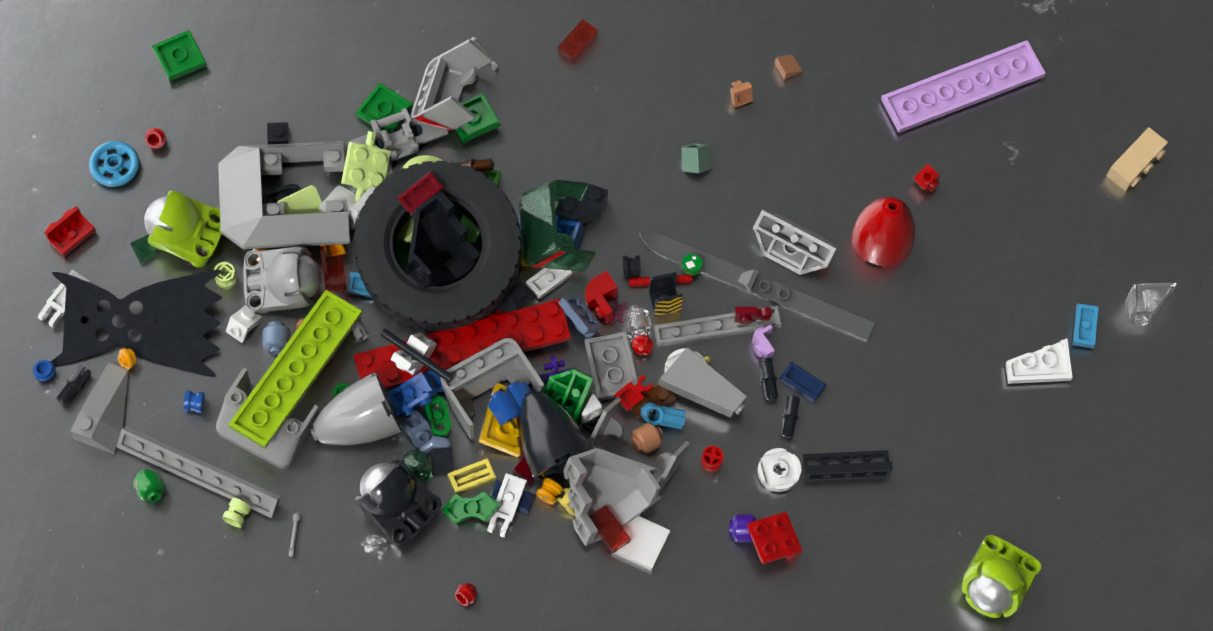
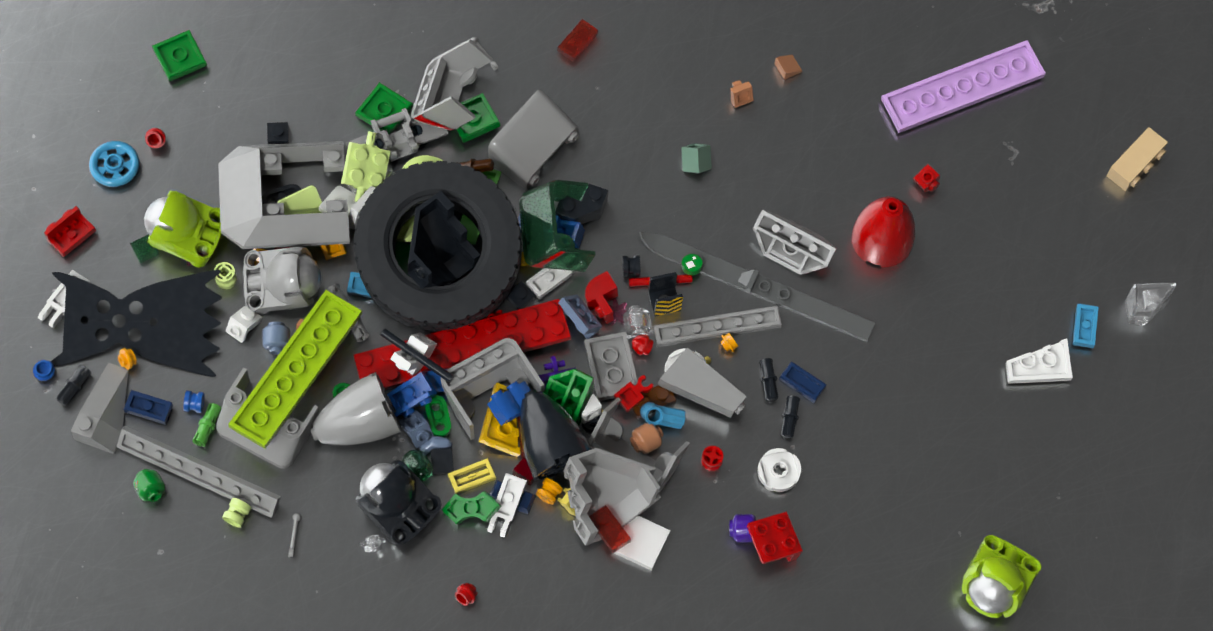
clear red panel [320,246,347,292] -> none
dark red plate [397,171,444,215] -> none
dark red plate [734,306,772,325] -> none
lavender bracket [752,325,775,359] -> none
black fence [802,450,893,481] -> none
none -> dark blue plate [124,390,173,424]
none -> bright green pin [192,403,221,447]
none -> light grey windscreen [488,90,579,191]
none -> light orange plate [720,333,739,352]

